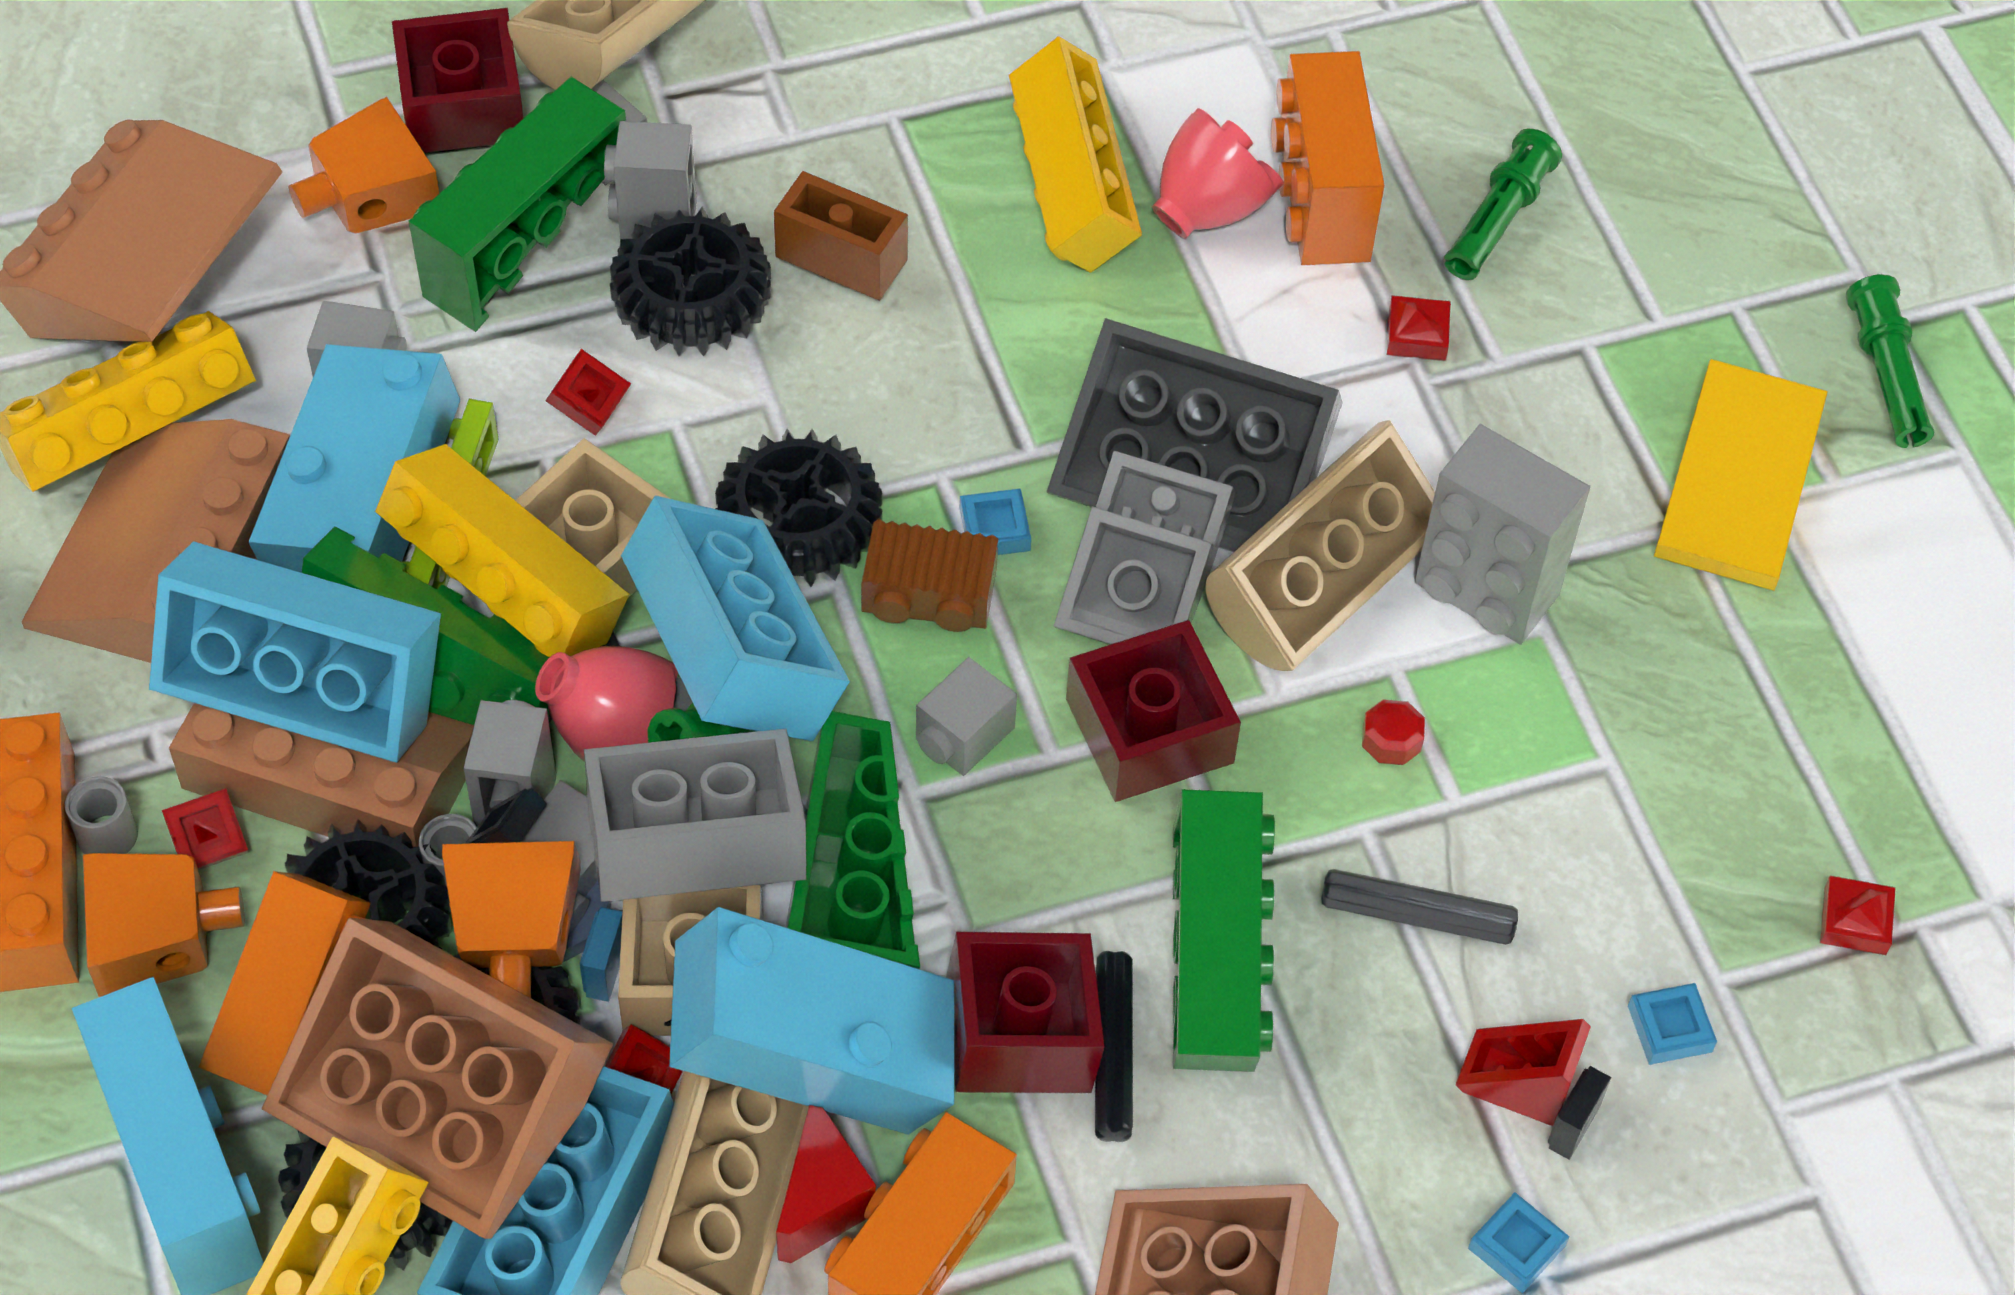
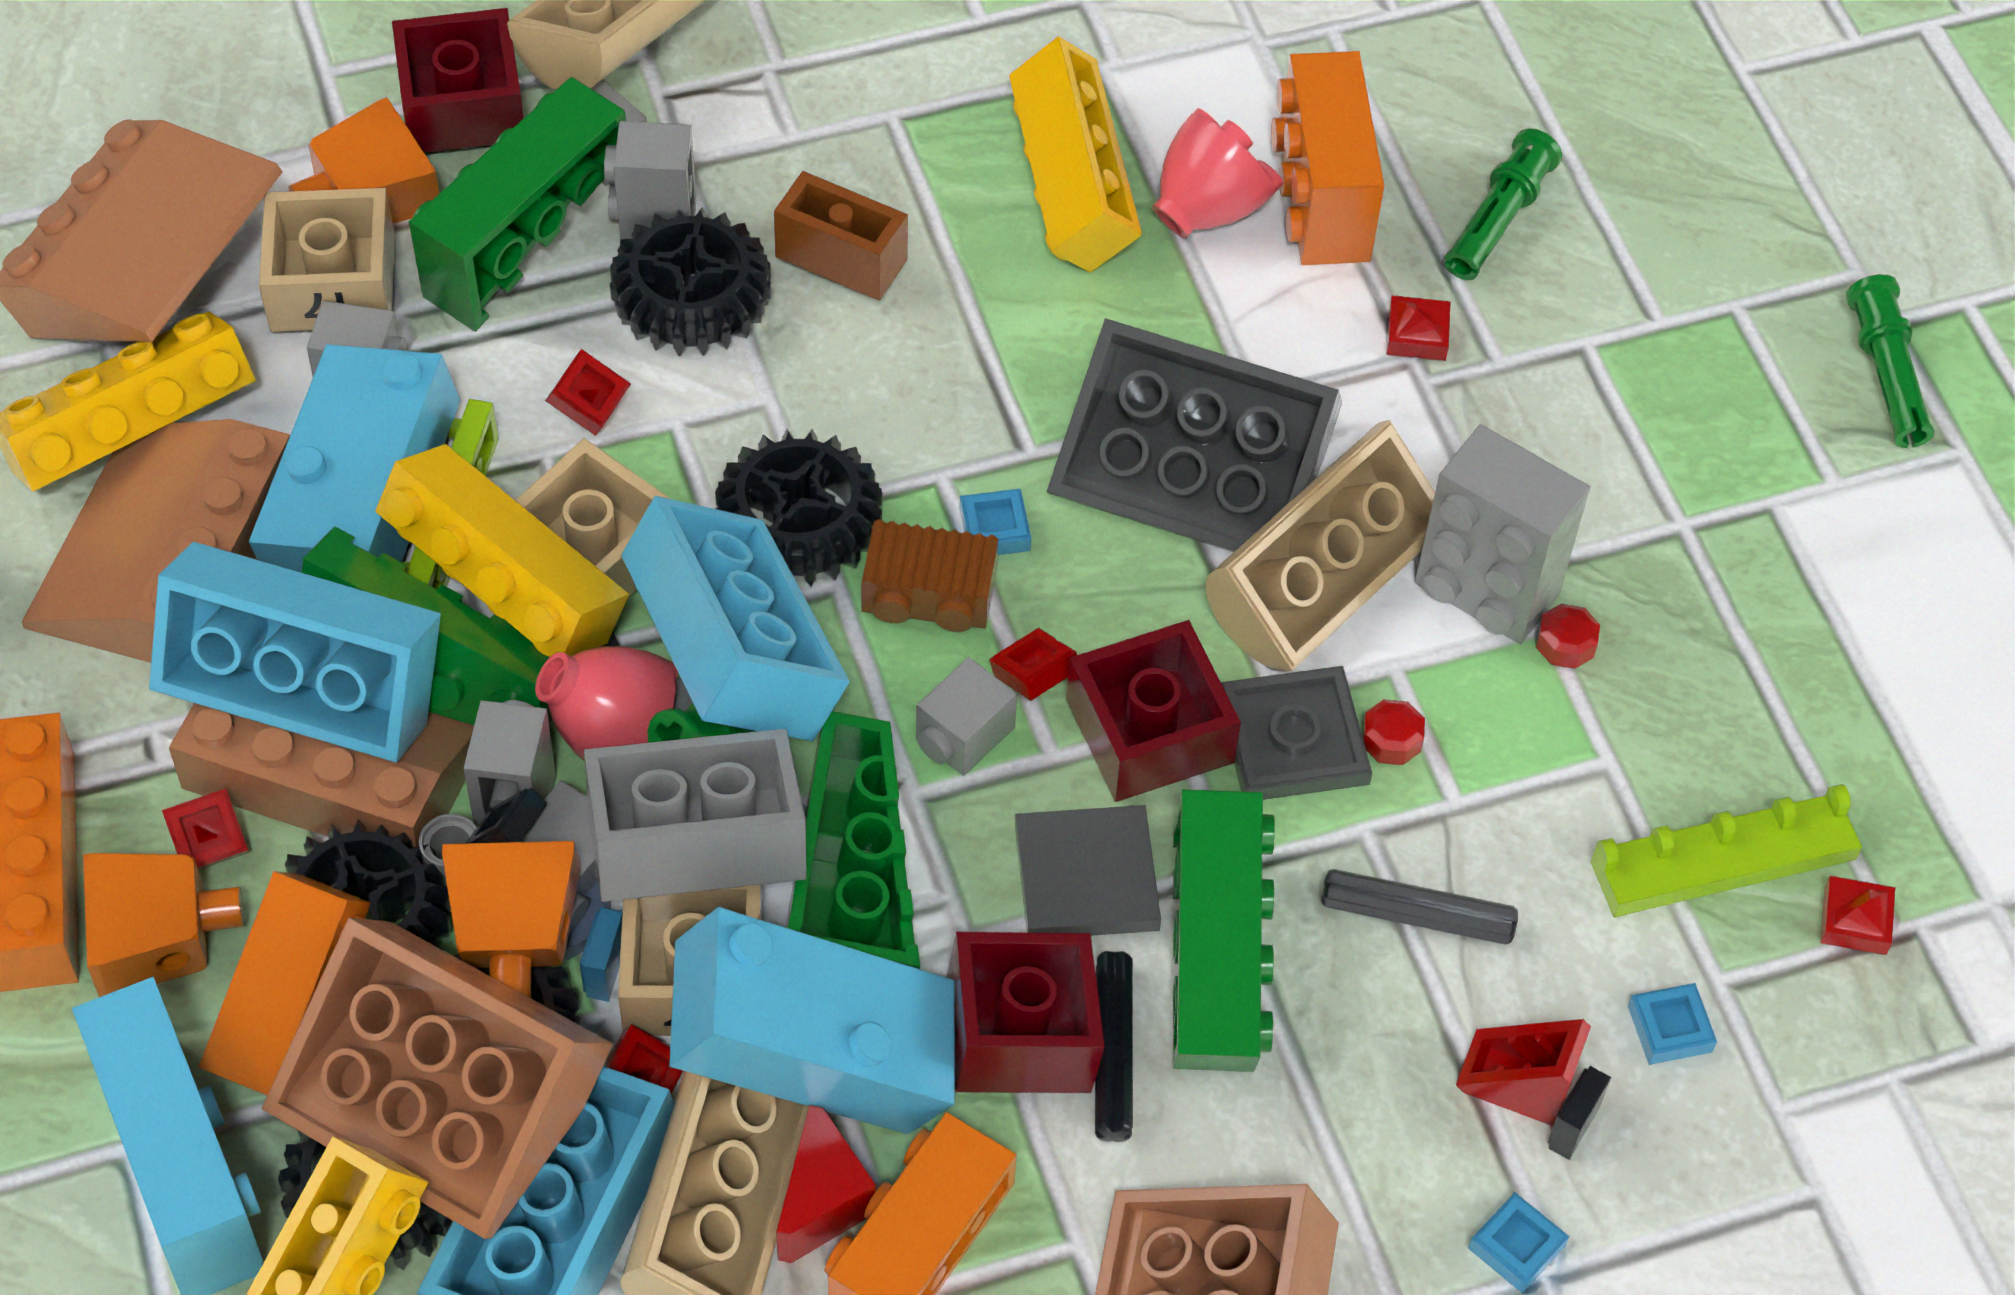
light grey beam [65,776,138,854] -> none
light grey slope [1054,451,1236,645] -> none
yellow tile [1653,359,1828,591] -> none
none -> tan brick [259,188,395,332]
none -> red tile [989,628,1077,701]
none -> dark grey tile [1015,805,1161,936]
none -> dark grey tile [1221,666,1372,800]
none -> red tile [1536,603,1600,669]
none -> lime hinge [1590,784,1862,917]

